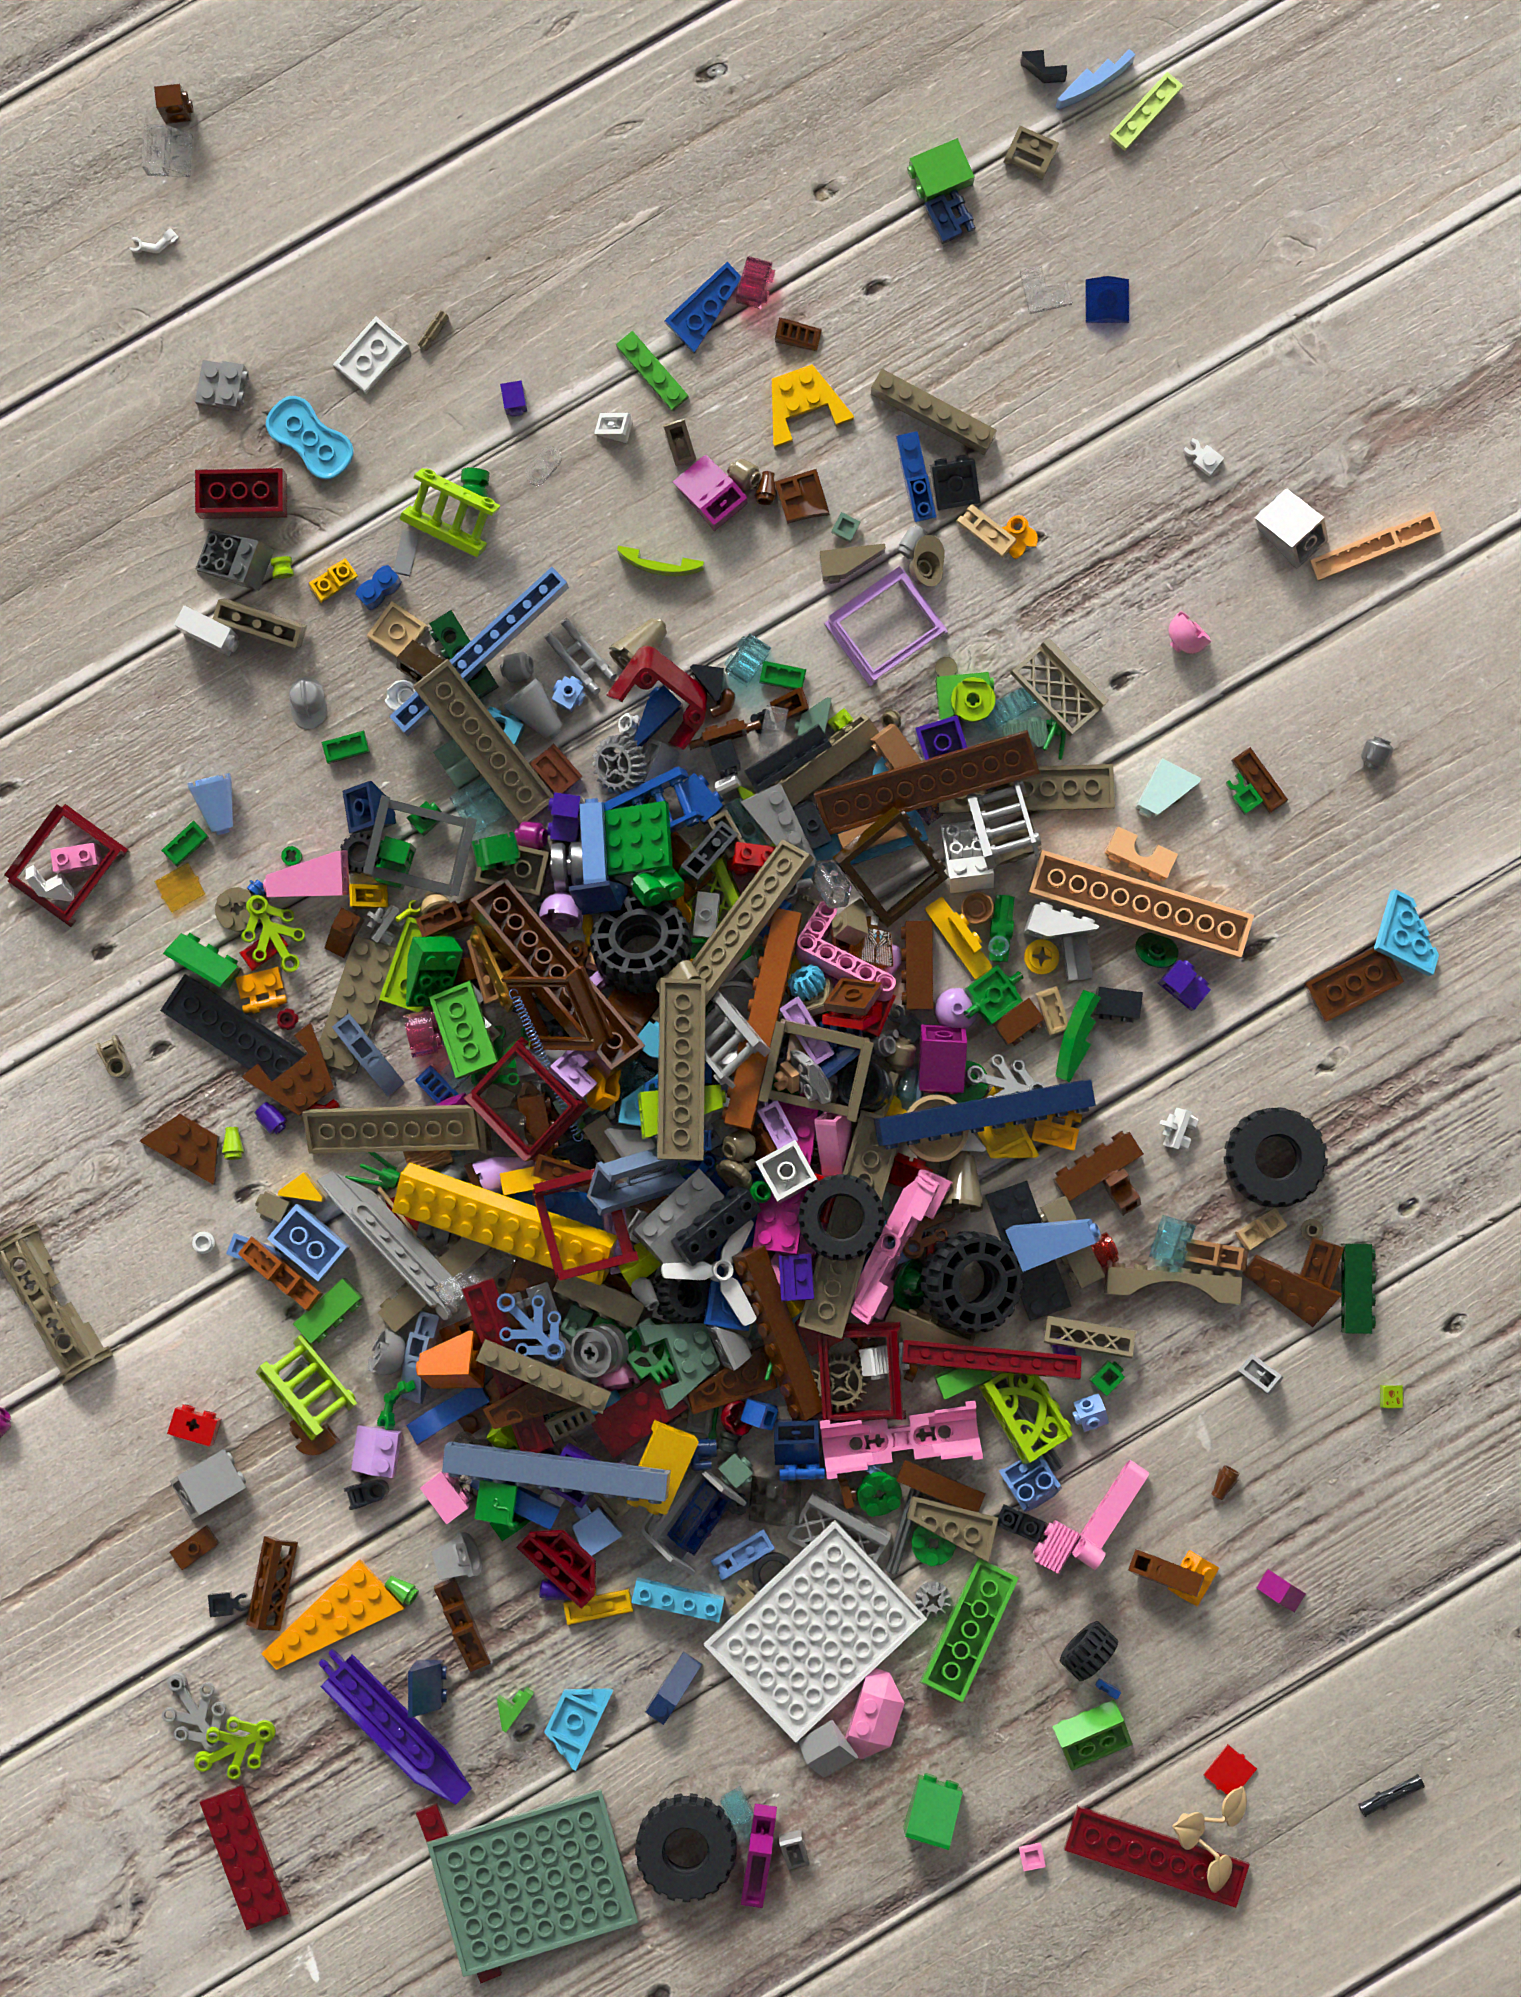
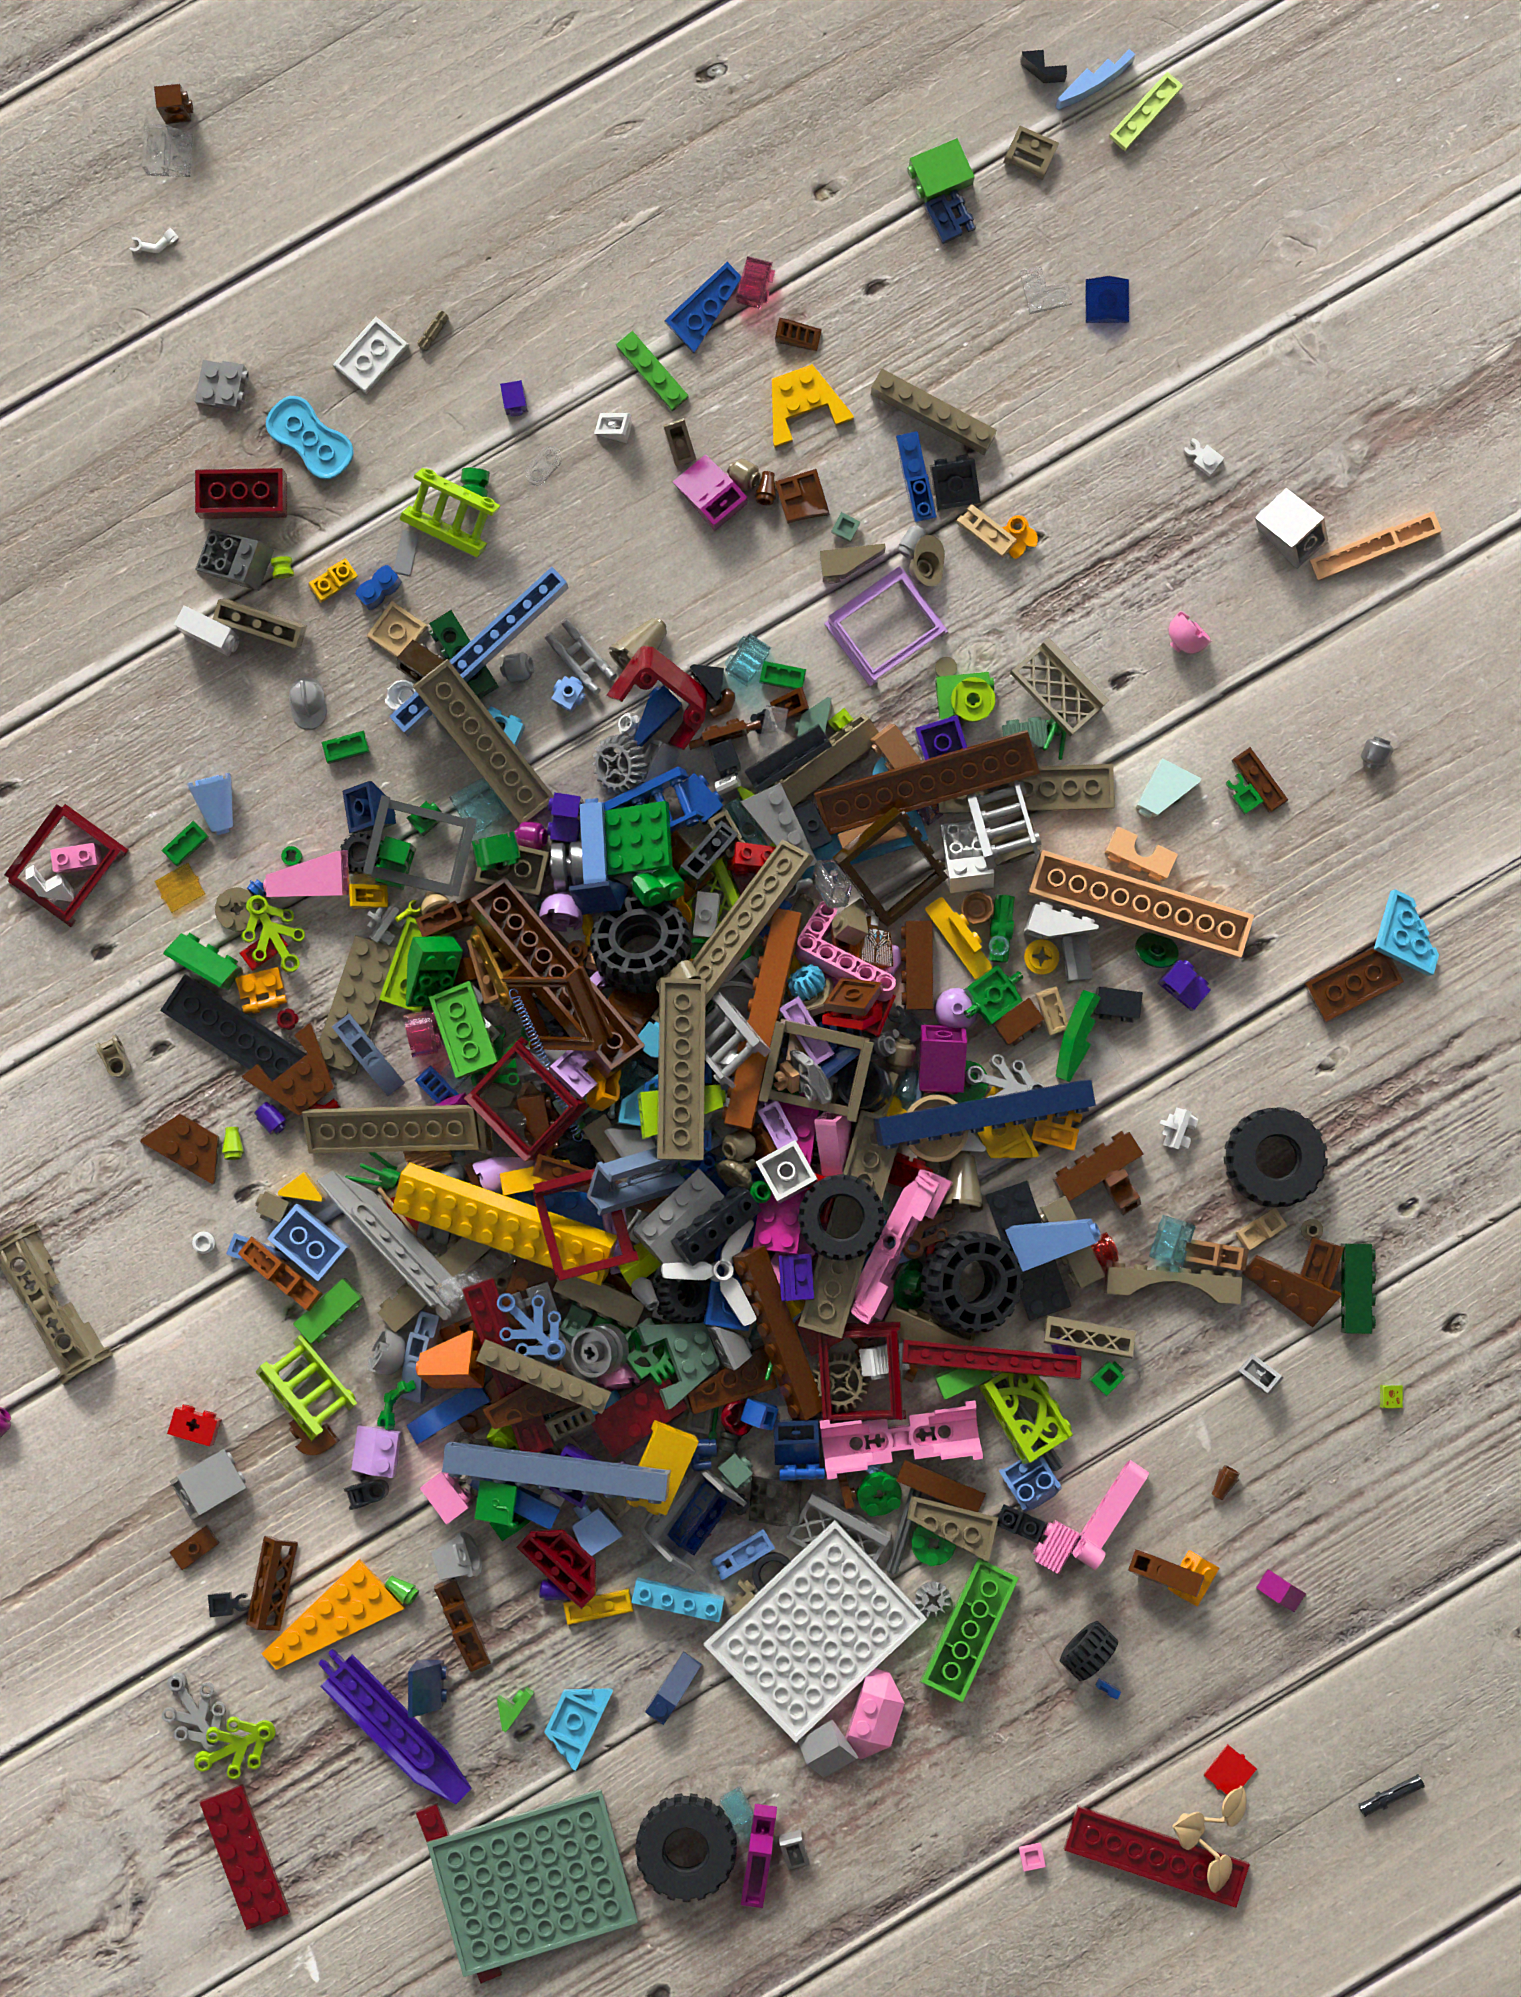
reddish brown slope [324,907,364,958] -> none
sand green brick [433,739,481,790] -> none
light grey cone [504,678,562,739] -> none
copper plate [530,743,583,794] -> none
lime slope [617,545,704,577] -> none
dark tan plate [881,709,902,728] -> none
slope [903,1773,963,1850] -> none
clear light blue beam [983,683,1040,731] -> none
bright green slope [1052,1700,1133,1771] -> none
light blue brick [1072,1393,1109,1432] -> none

